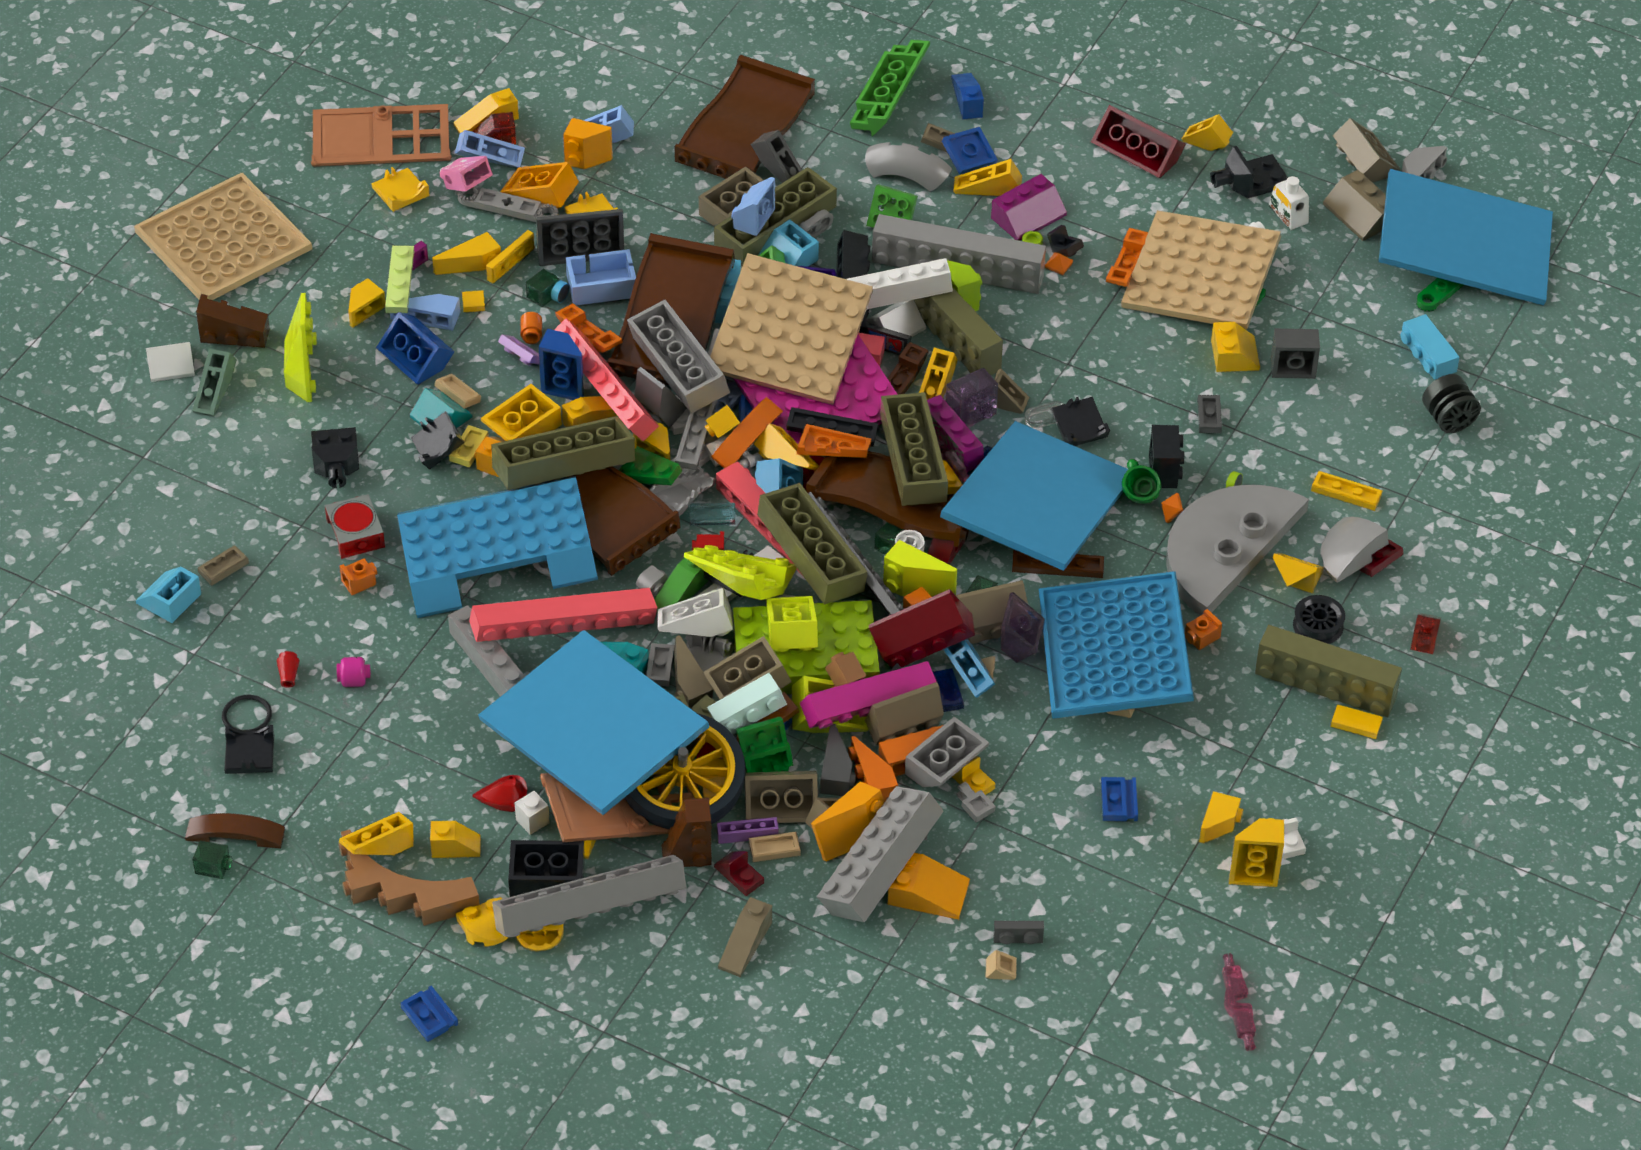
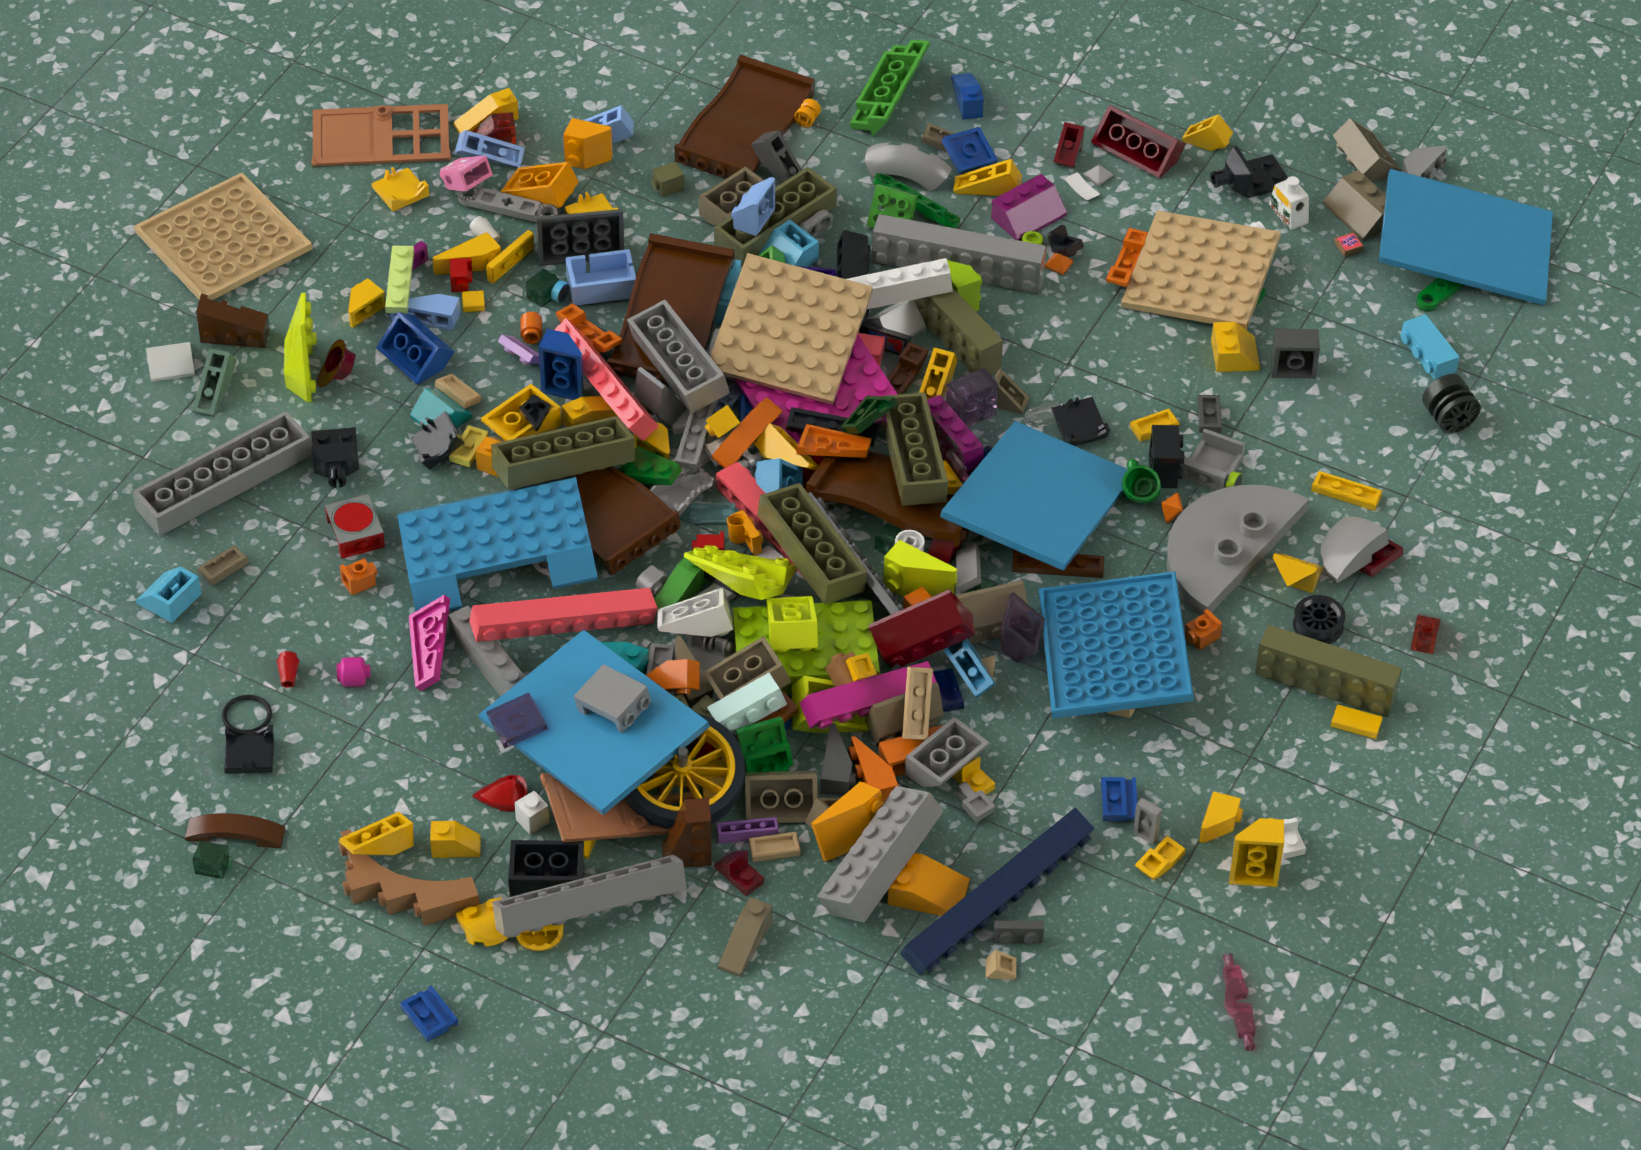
none -> light grey brick [133,411,312,536]
none -> dark red piece [317,339,356,388]
none -> dark pink wing [409,595,450,691]
none -> red brick [450,258,473,292]
none -> white cone [469,216,501,243]
none -> clear purple tile [486,693,548,749]
none -> black piece [519,395,551,431]
none -> light grey panel [573,664,651,733]
none -> orange slope [646,659,700,695]
none -> olive brick [650,162,684,197]
none -> light orange plate [727,510,764,555]
none -> light orange wheel [794,99,821,128]
none -> dark green wing [841,396,898,434]
none -> yellow tile [846,653,877,682]
none -> green piece [873,173,961,229]
none -> dark blue brick [900,807,1095,976]
none -> tan plate [902,667,933,740]
none -> light grey tile [956,542,981,593]
none -> dark red slope [1053,122,1085,168]
none -> white sticker [1065,172,1100,200]
none -> light grey slope [1084,164,1113,186]
none -> yellow tile [1130,408,1180,442]
none -> light grey plate [1133,798,1162,845]
none -> yellow slope [1135,835,1186,881]
none -> light grey panel [1182,429,1245,491]
none -> tile [1334,232,1364,257]

